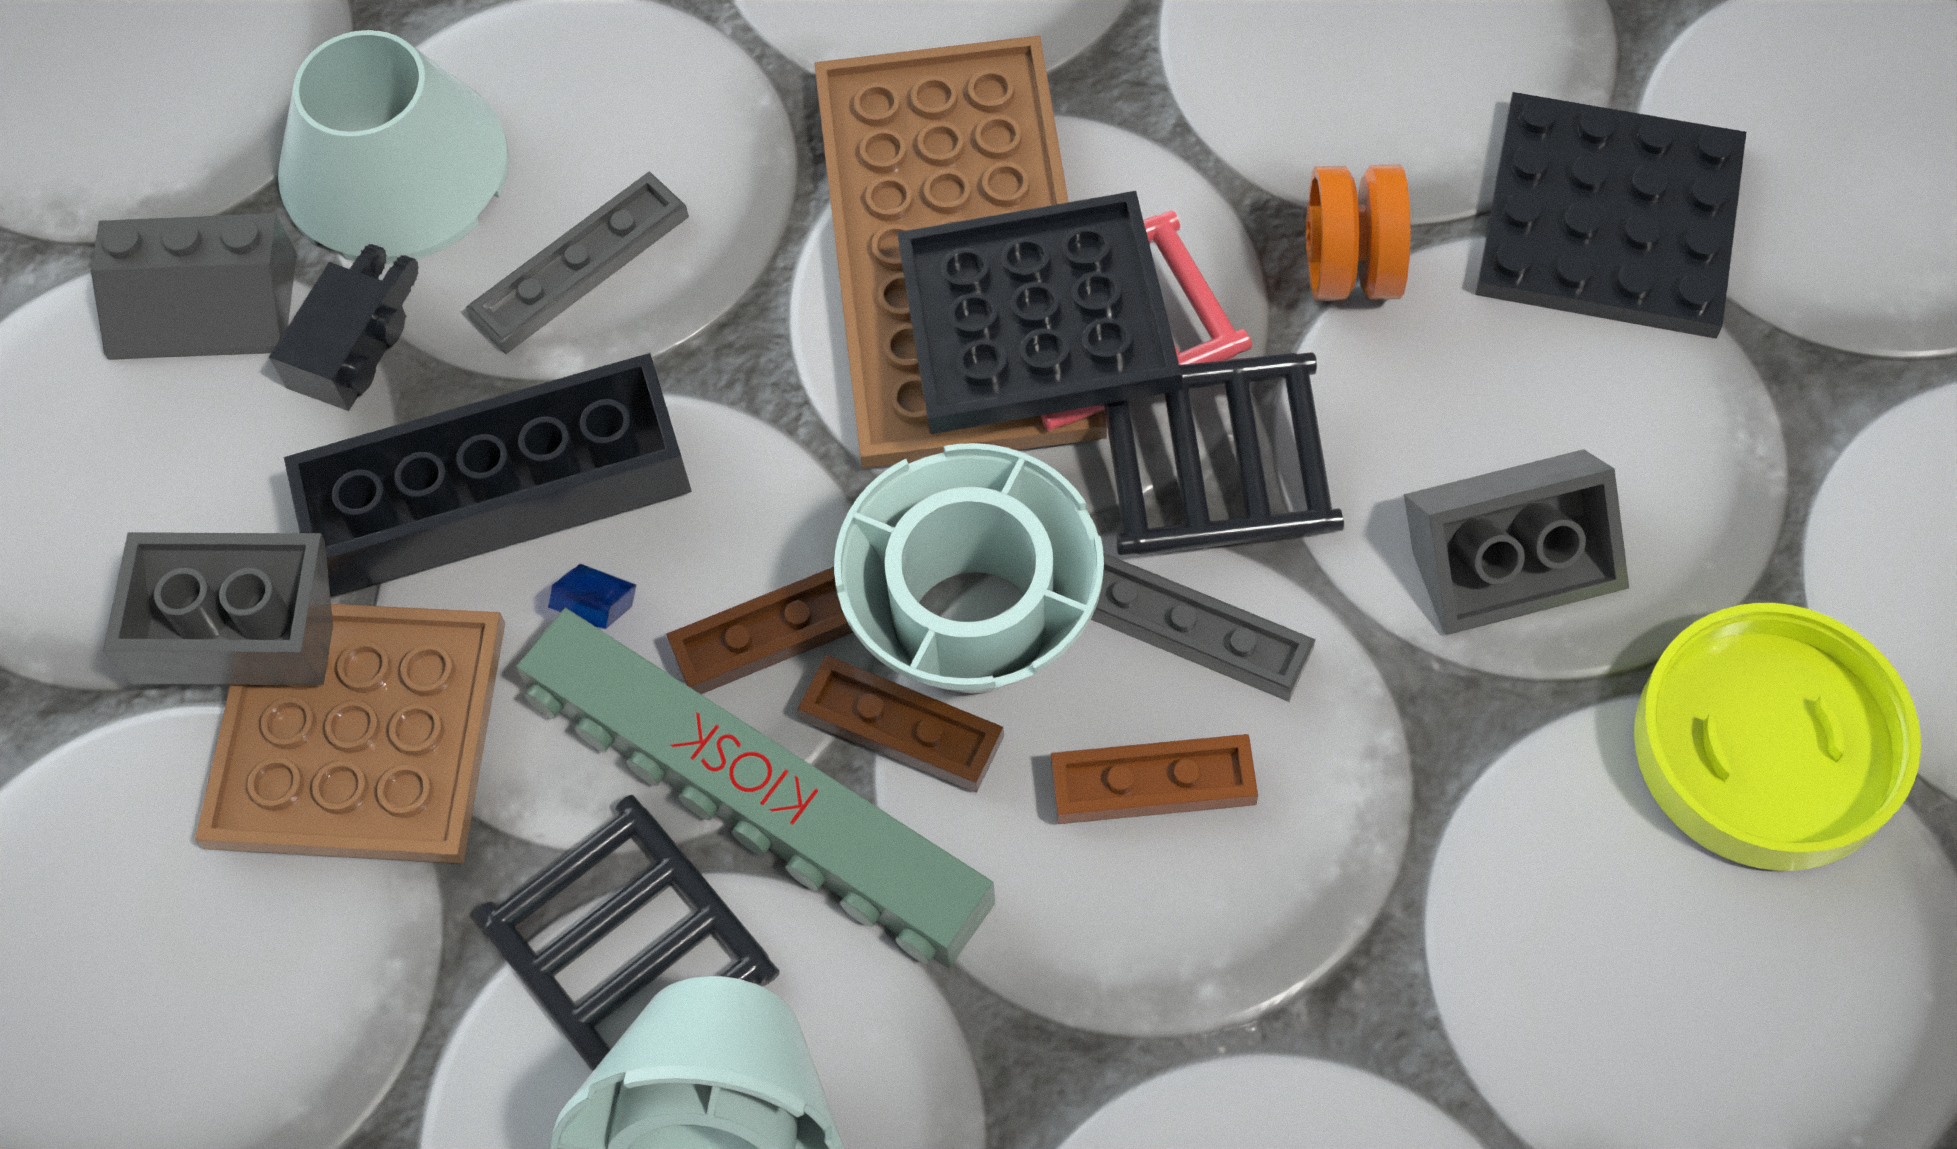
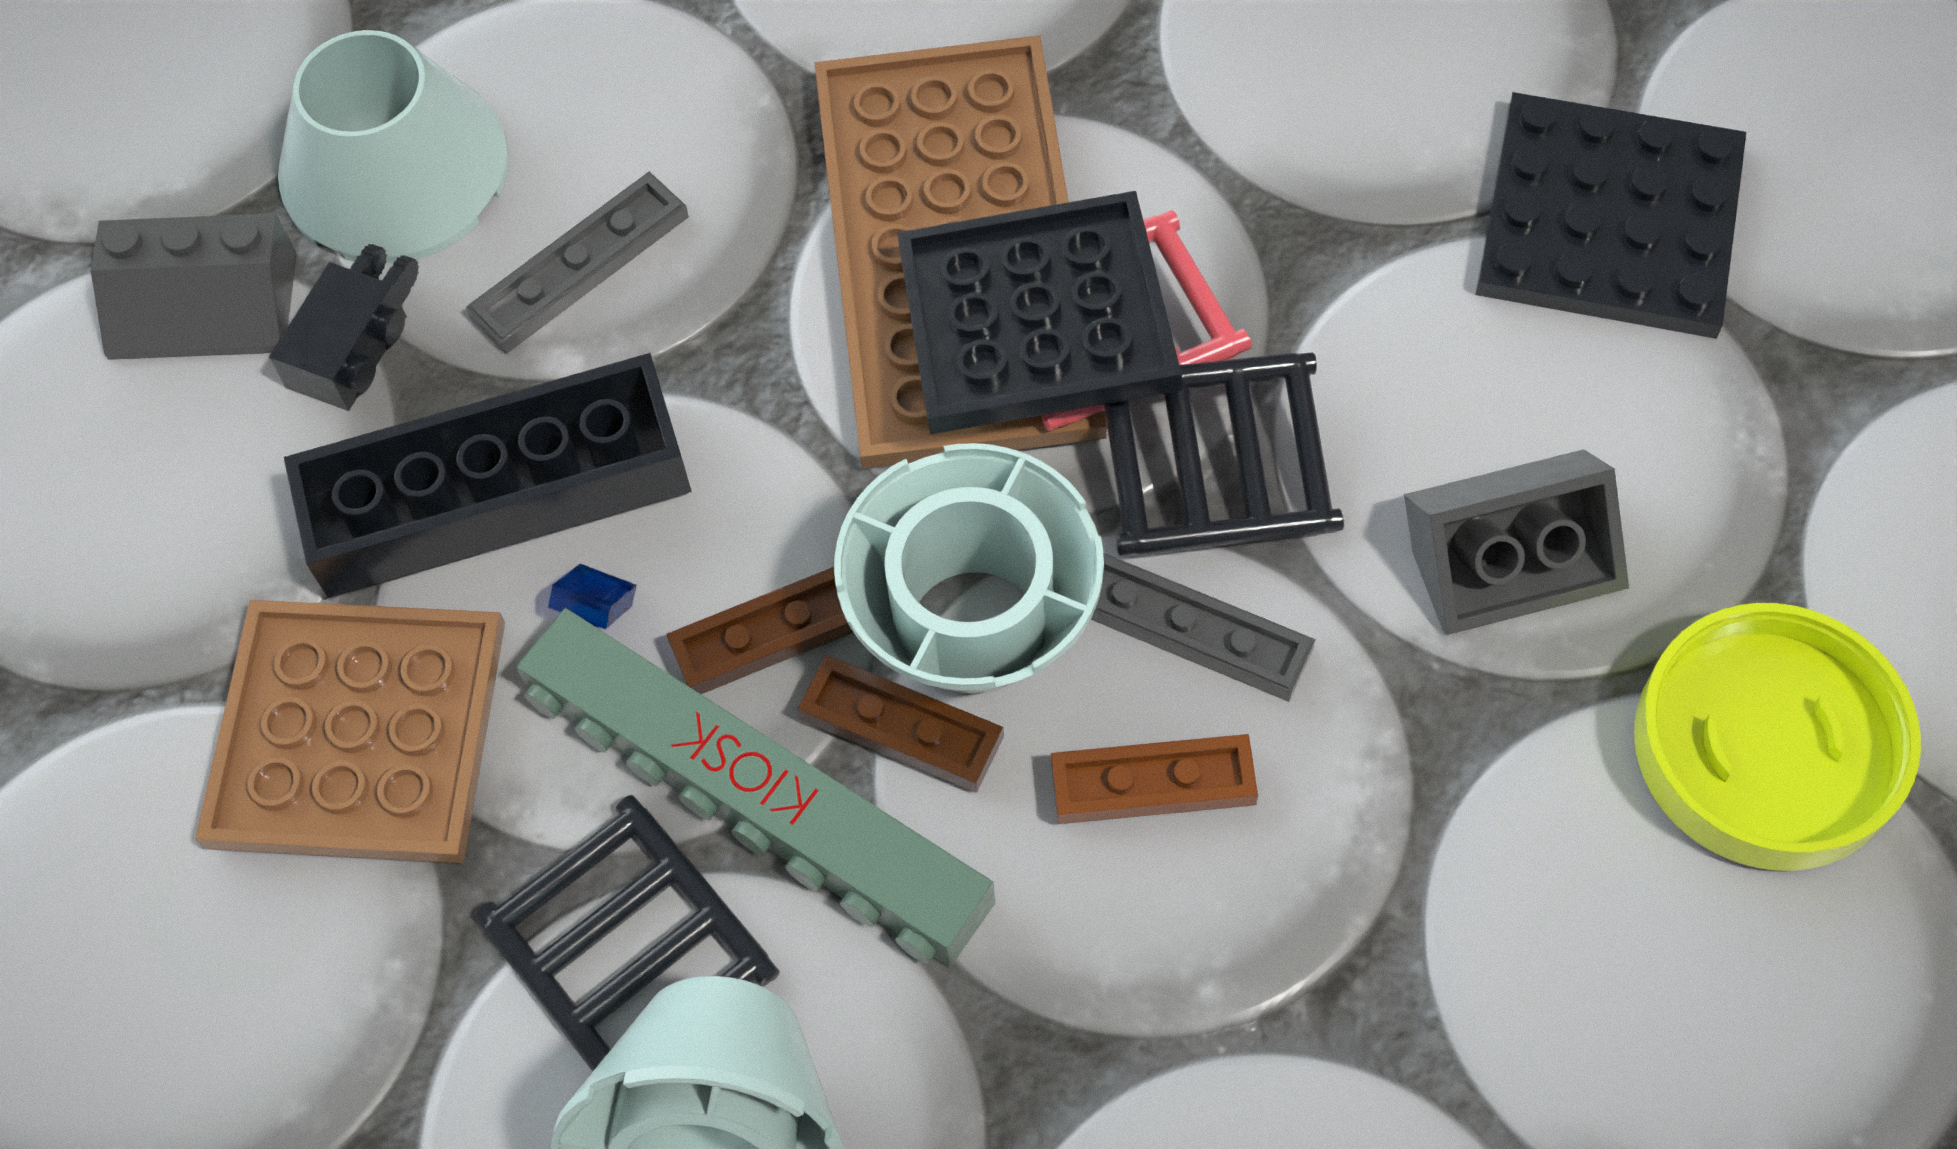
dark grey slope [103,532,333,685] -> none
orange wheel [1306,164,1411,301] -> none

